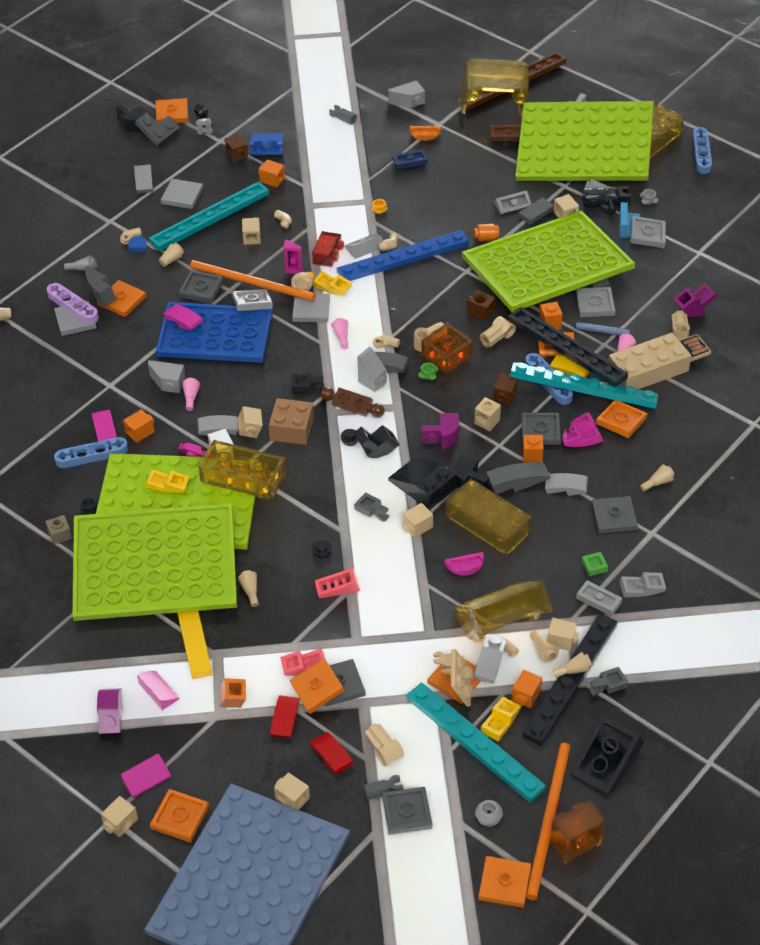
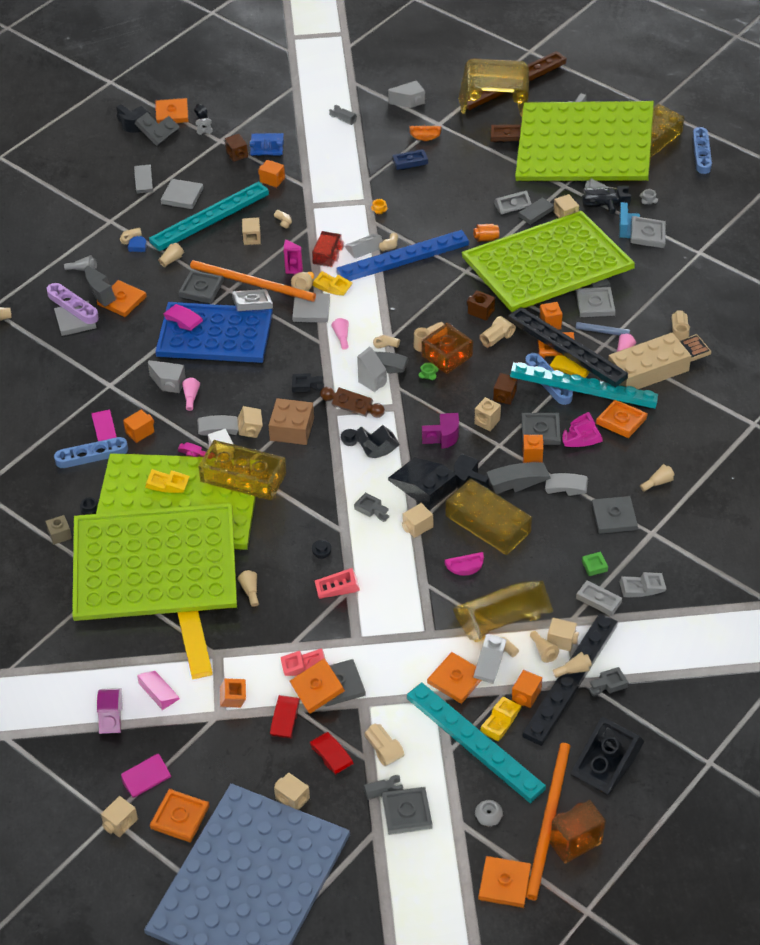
tan plate [433,649,473,707] -> none
magenta brick [673,283,717,317] -> none

